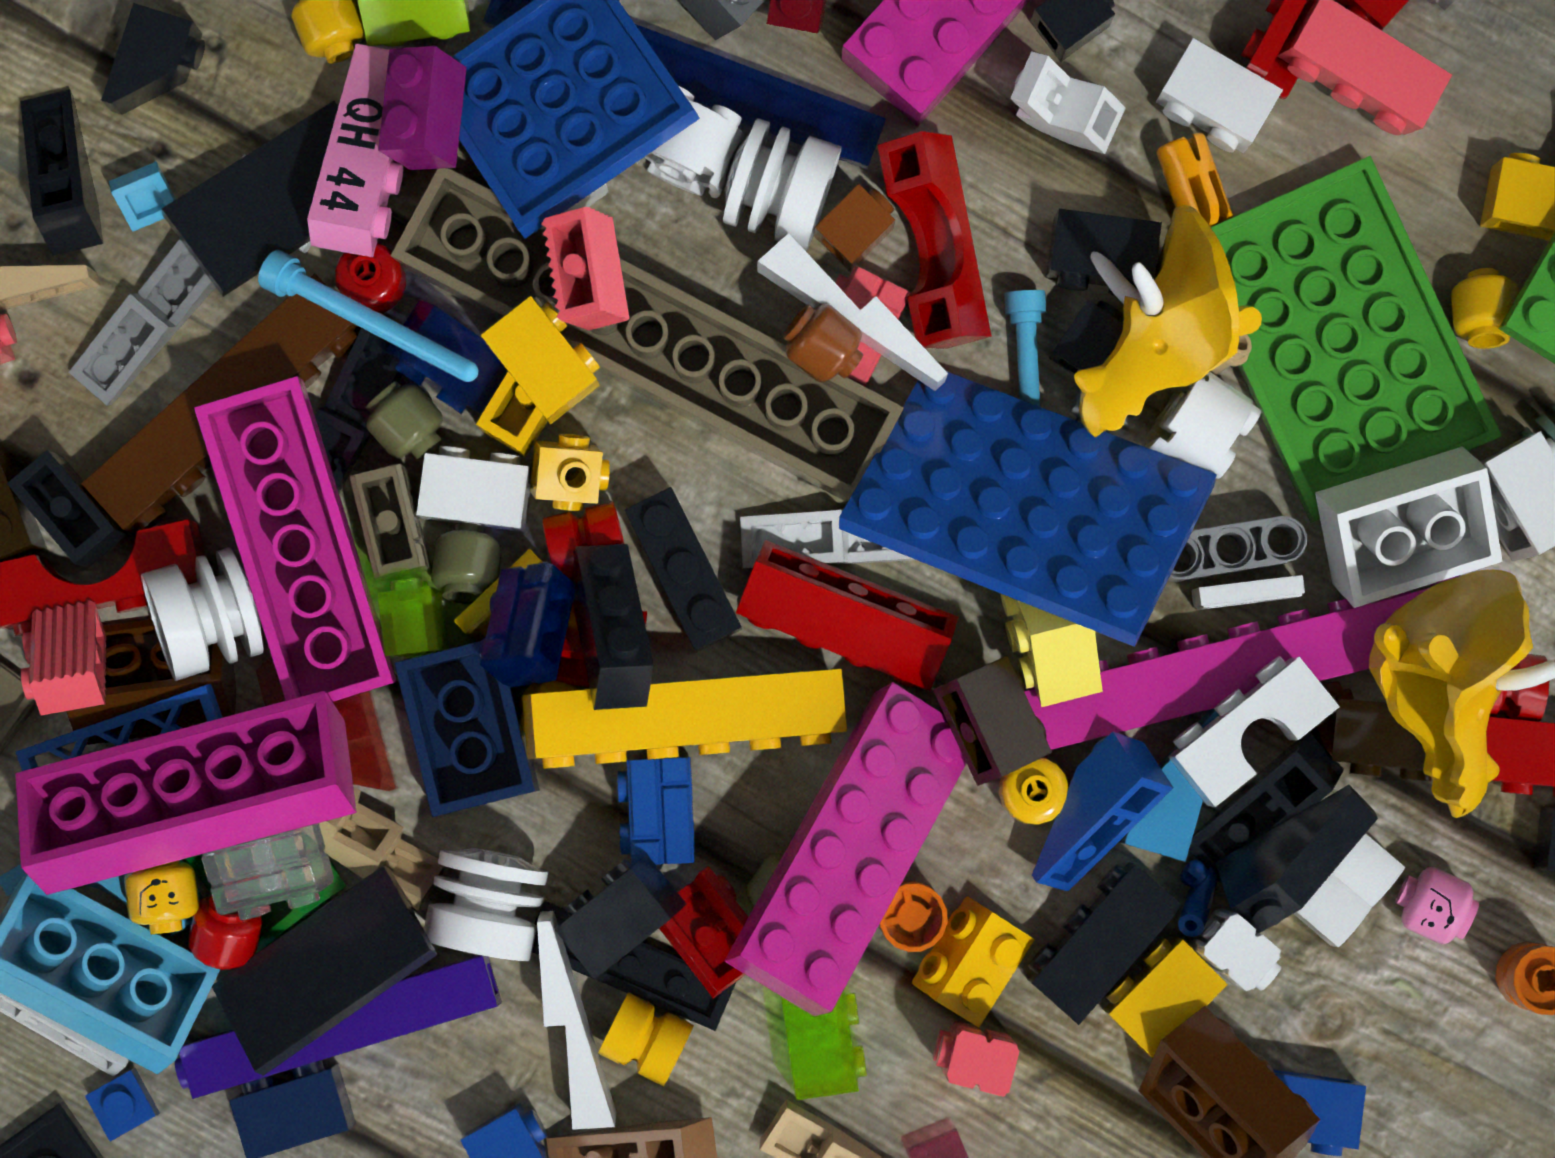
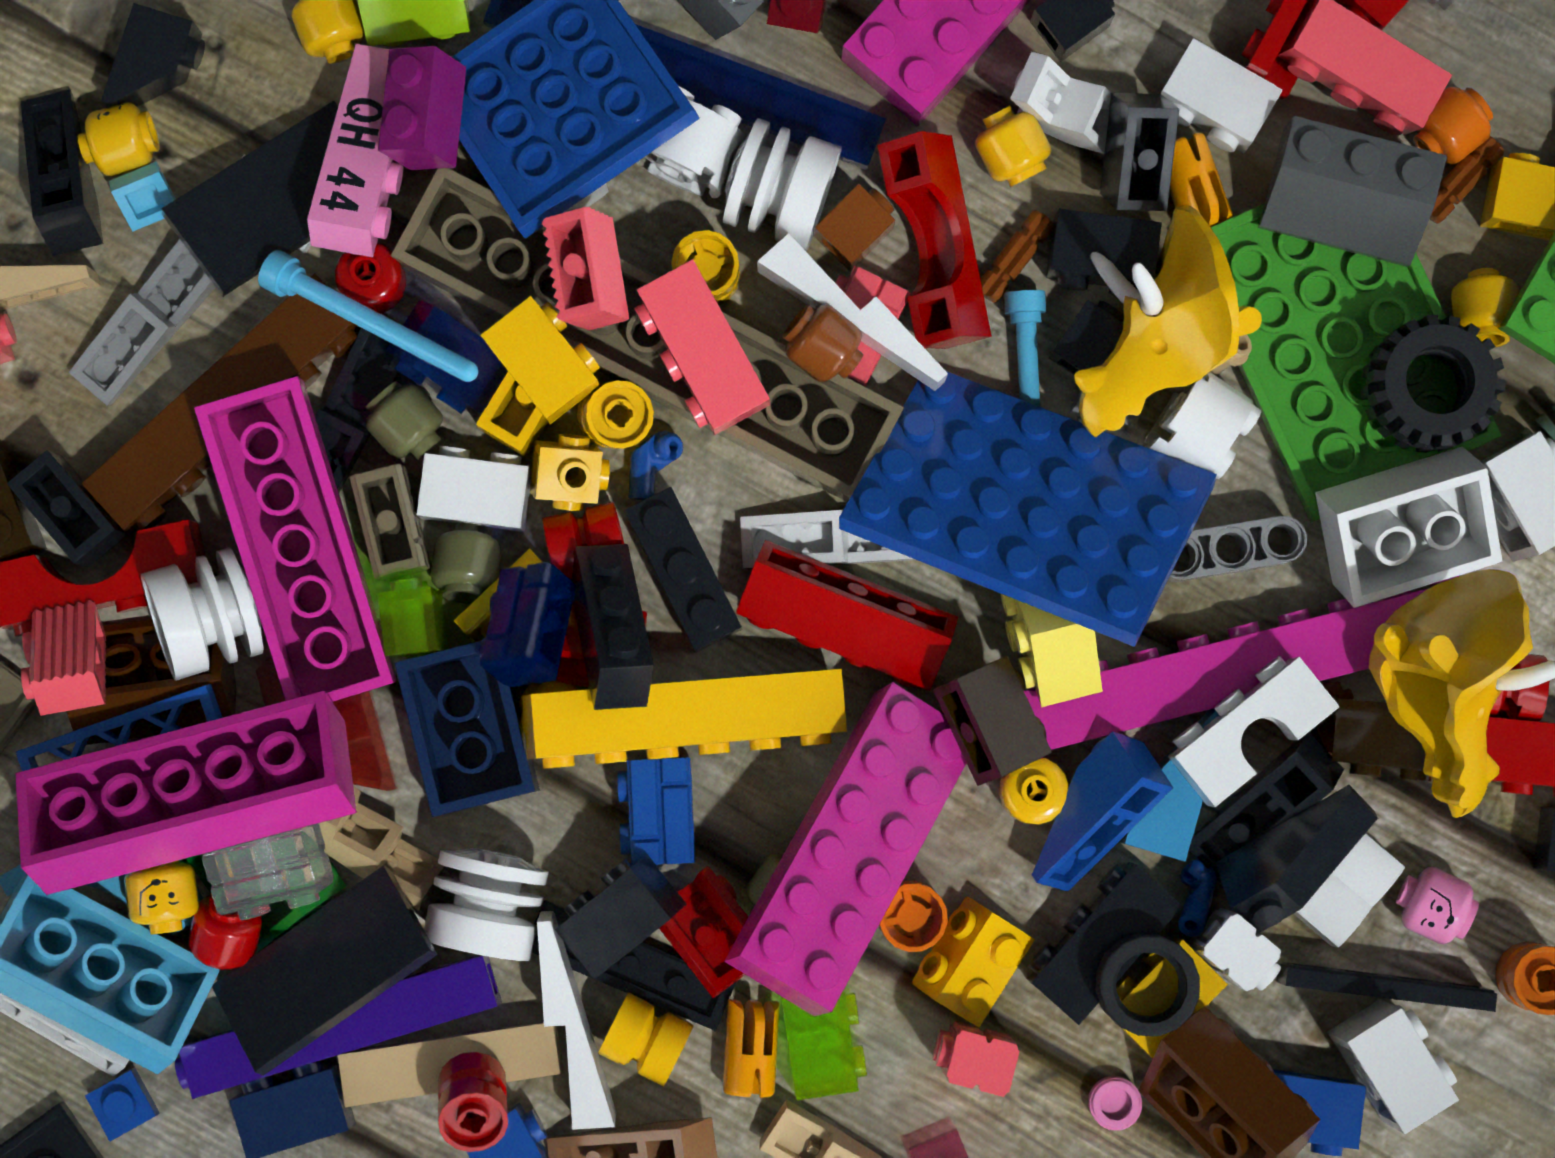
white tile [1191,575,1305,610] -> none
none -> yellow head [77,102,160,177]
none -> tan slope [337,1022,563,1107]
none -> red wheel [438,1052,508,1152]
none -> yellow wheel [577,380,654,449]
none -> blue arm [628,431,683,500]
none -> coral brick [634,259,770,435]
none -> yellow wheel [671,230,740,306]
none -> light orange arm [723,999,780,1098]
none -> yellow head [975,106,1051,187]
none -> dark orange axle [980,210,1054,303]
none -> bright pink tile [1088,1076,1142,1130]
none -> black tyre [1095,933,1200,1036]
none -> black brick [1100,93,1179,211]
none -> dark grey slope [1258,116,1447,267]
none -> black tile [1276,962,1497,1012]
none -> white brick [1327,999,1459,1134]
none -> black tyre [1360,314,1506,453]
none -> orange head [1413,87,1493,164]
none -> dark orange axle [1430,136,1505,224]

